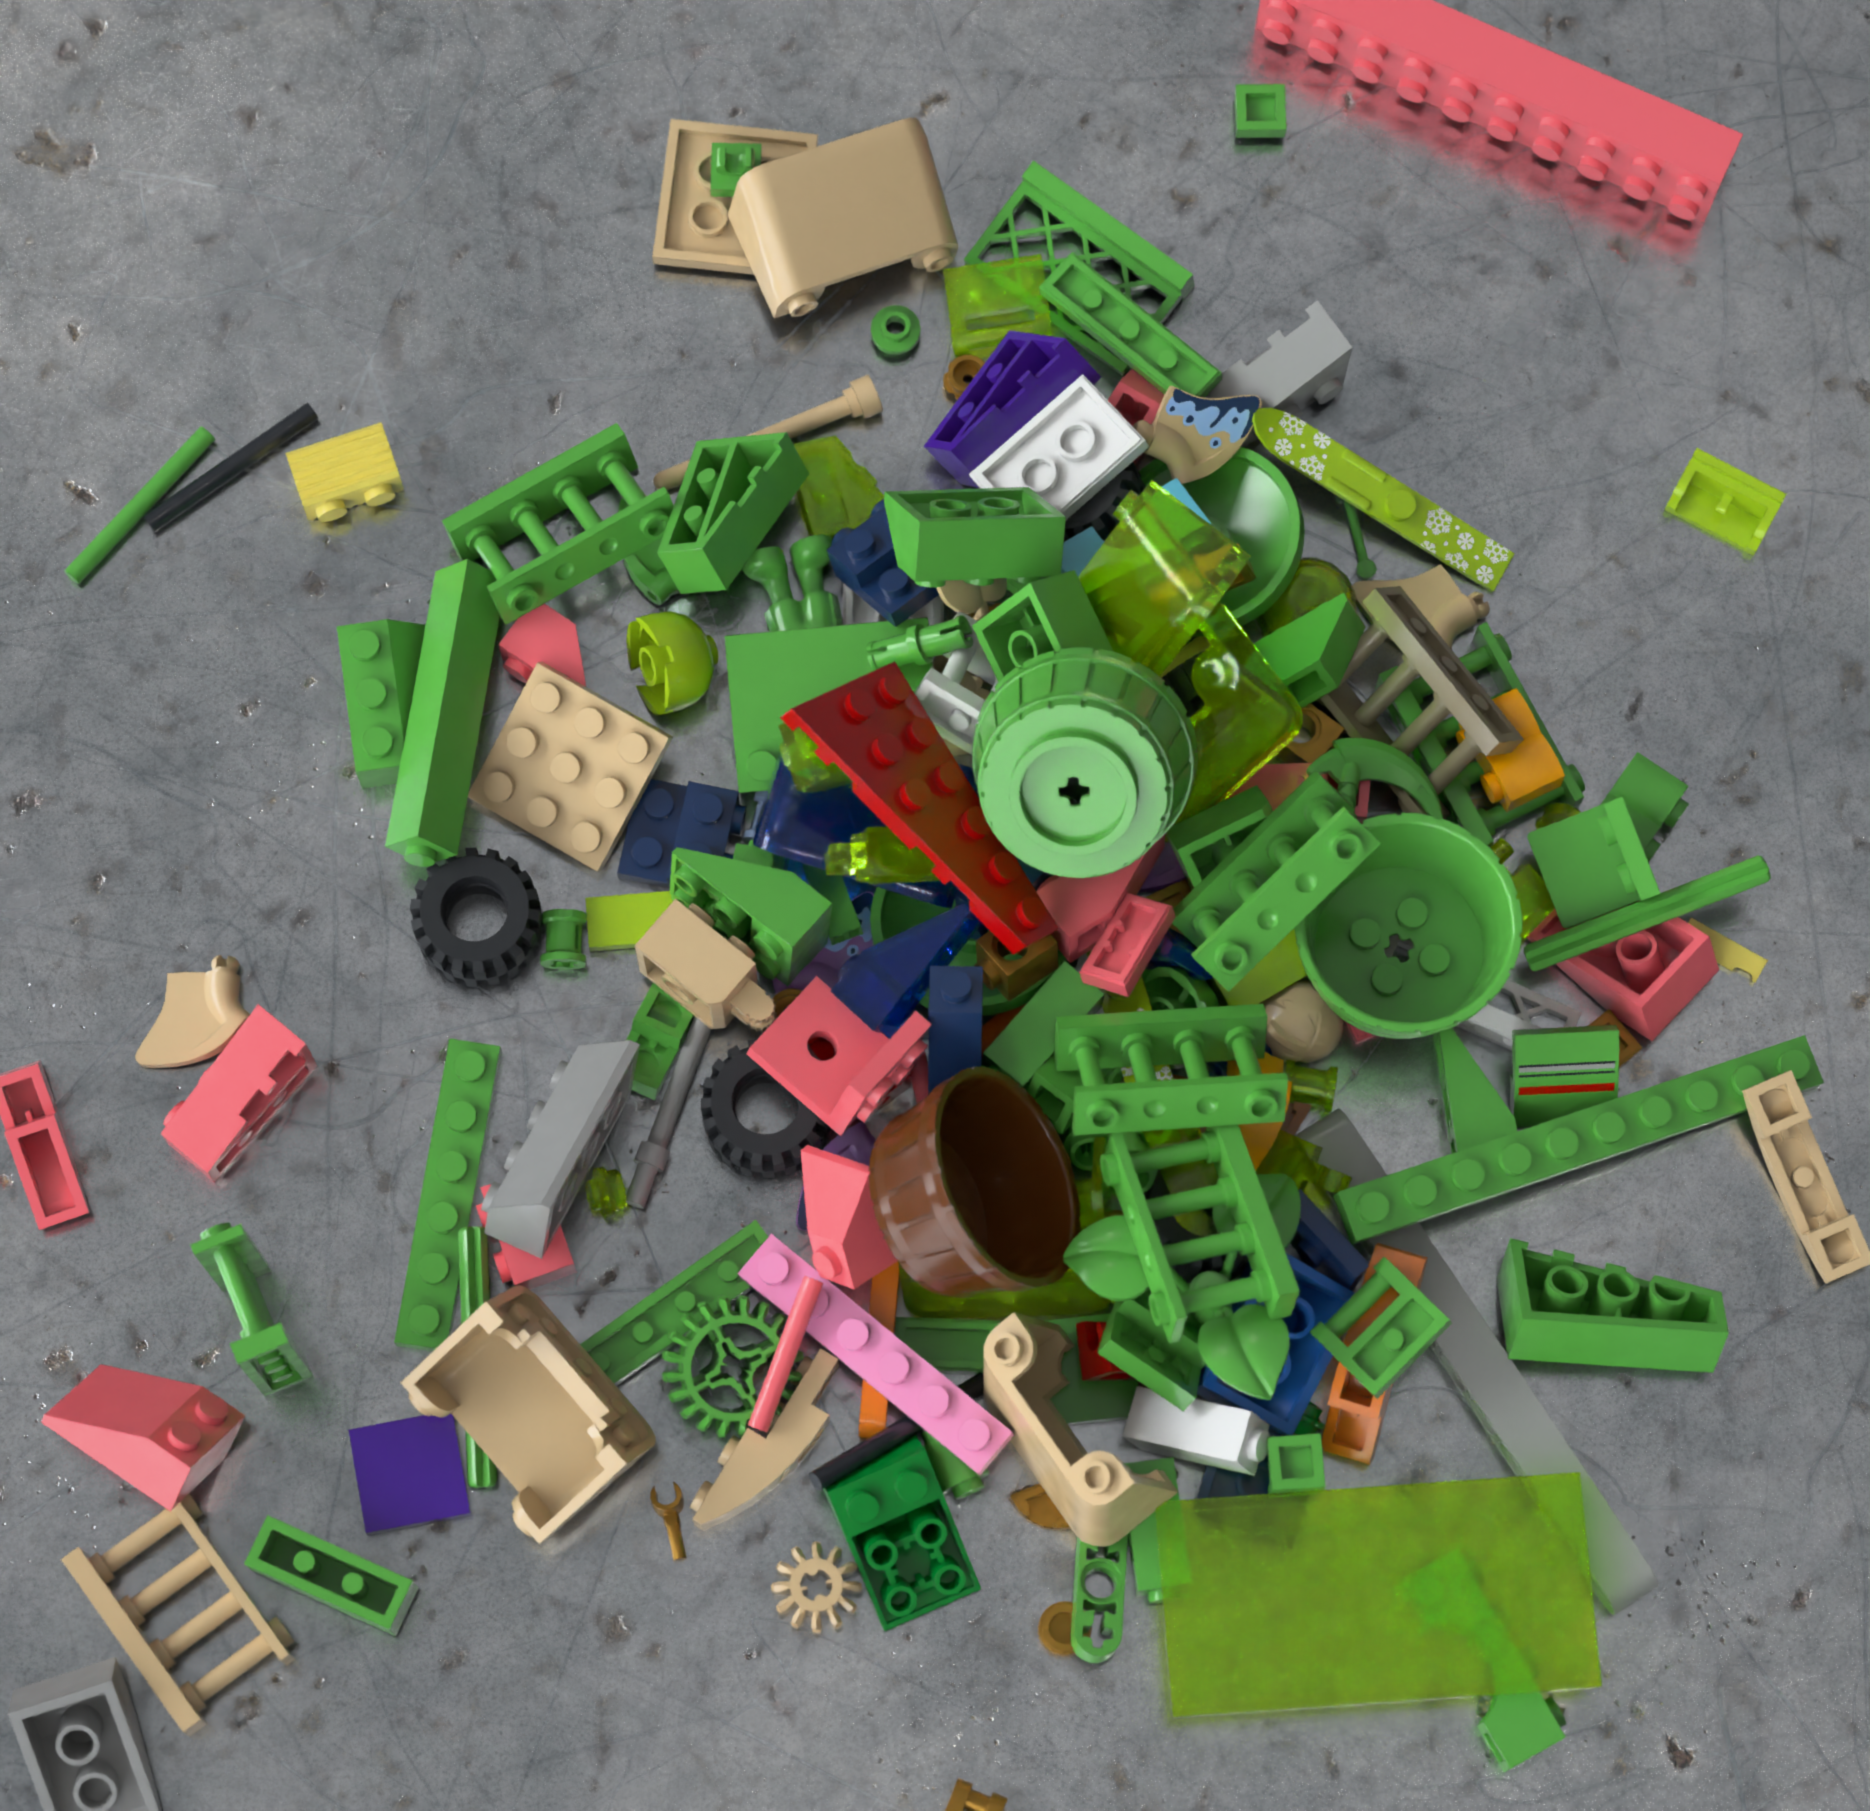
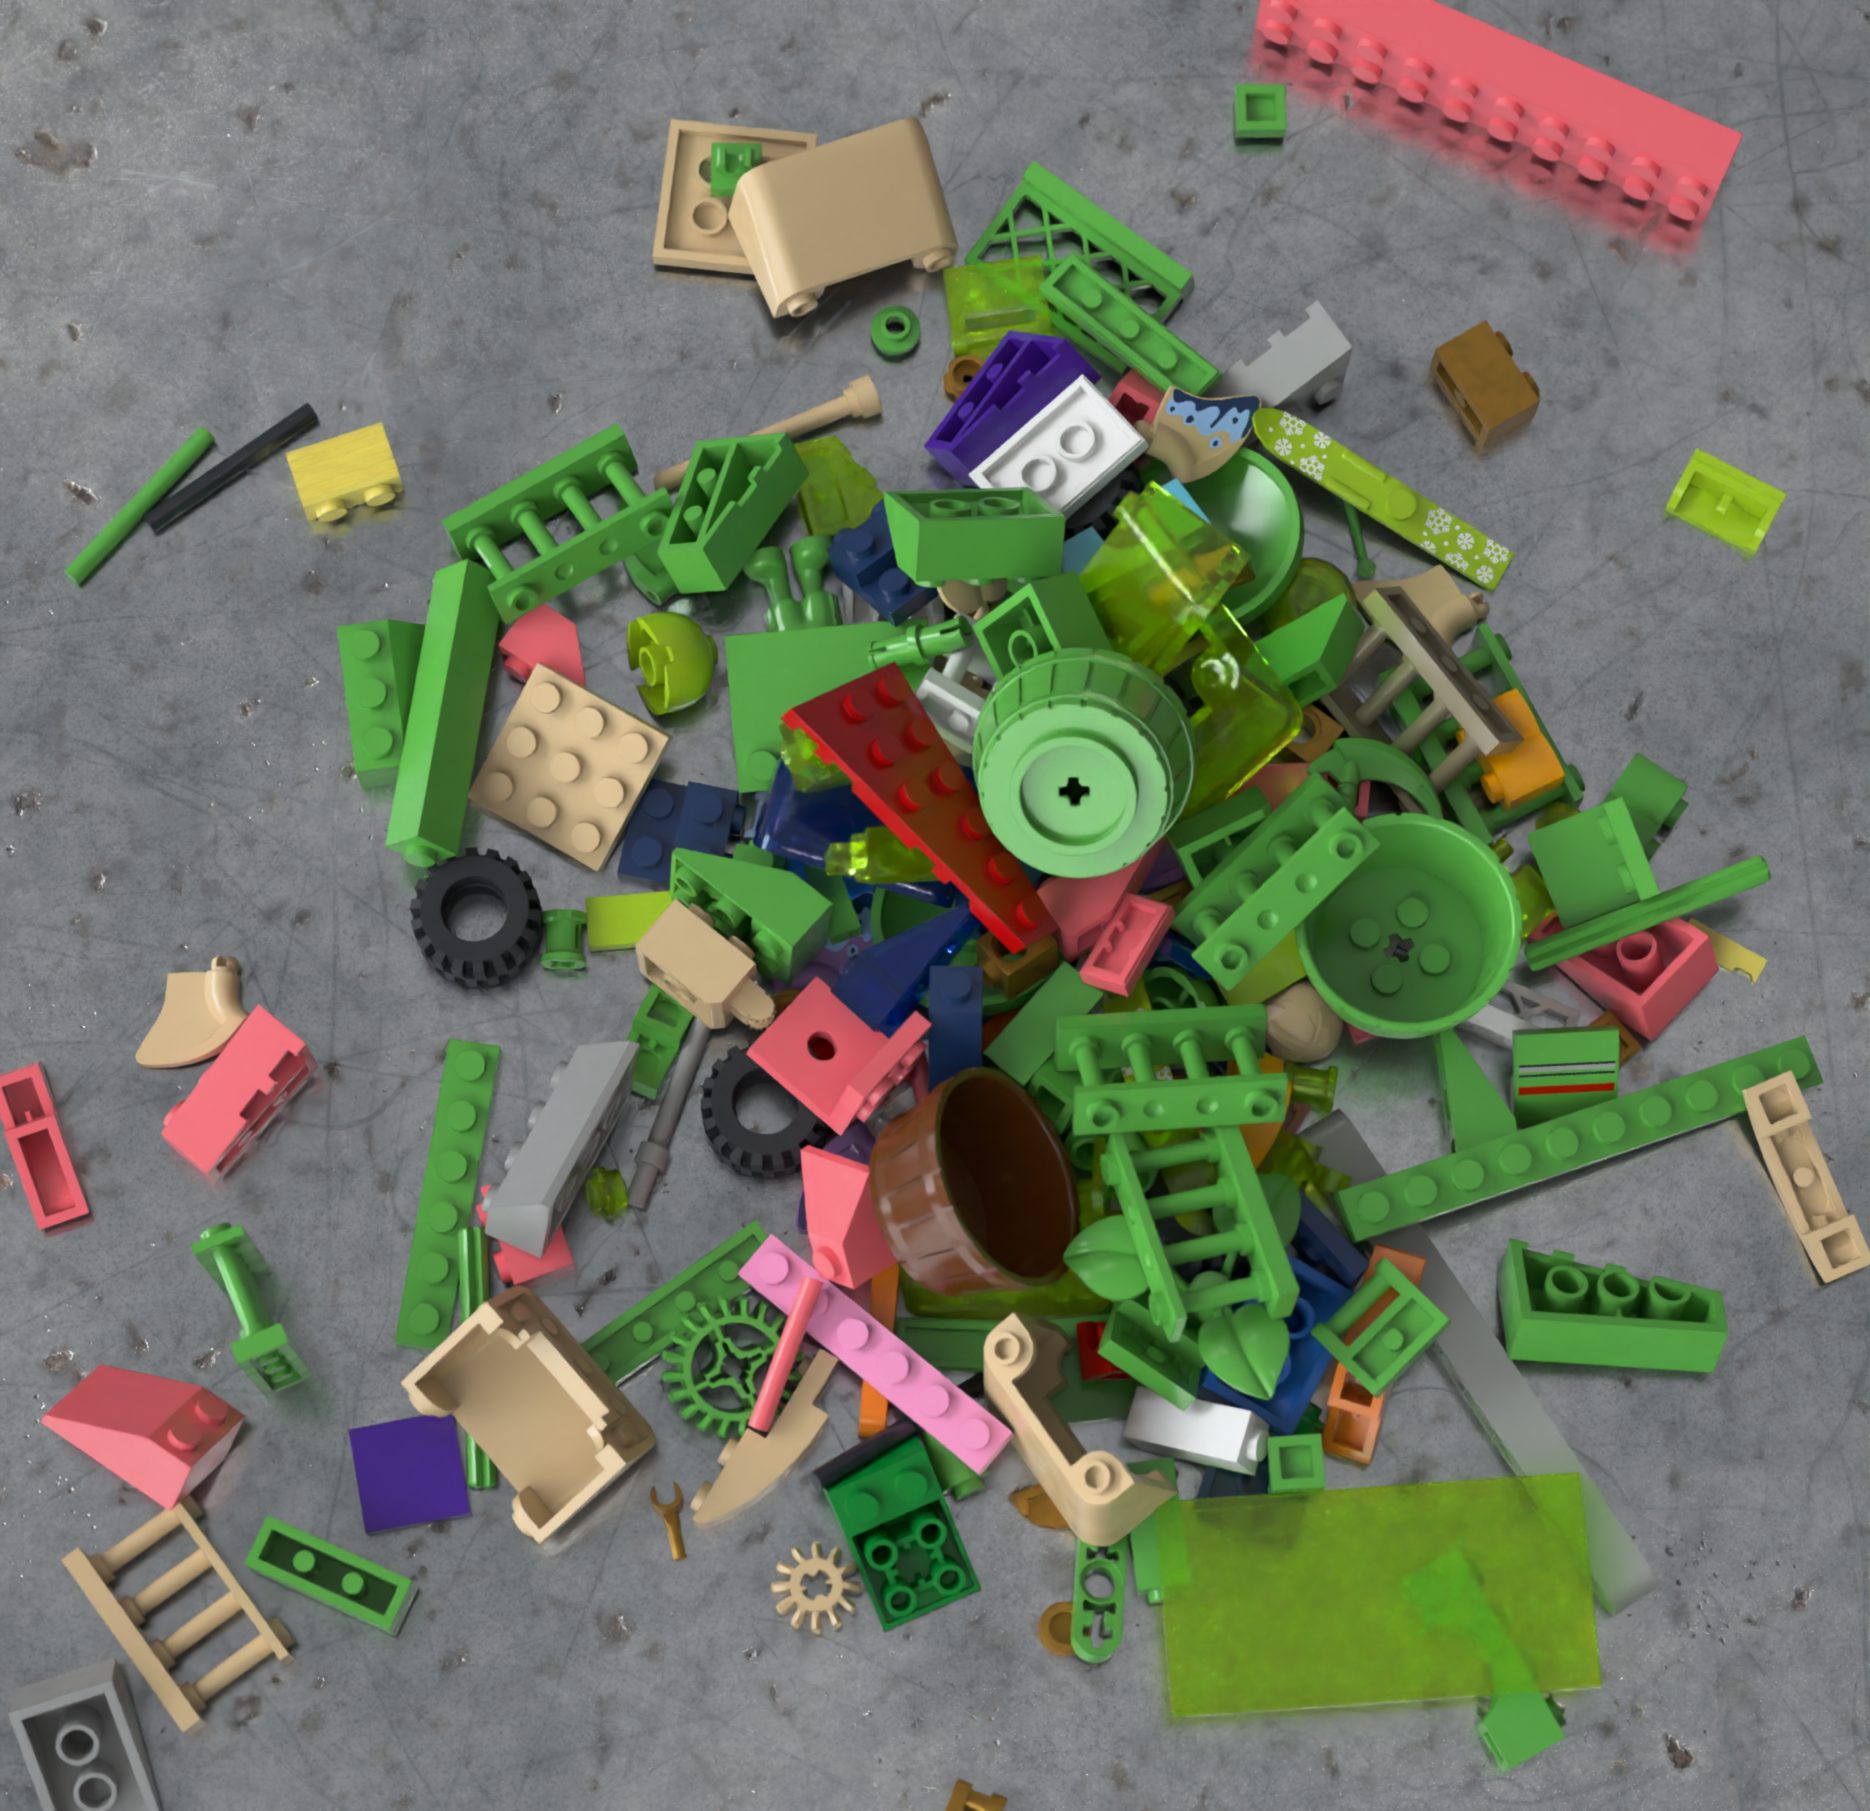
none -> pearl gold brick [1430,320,1540,447]

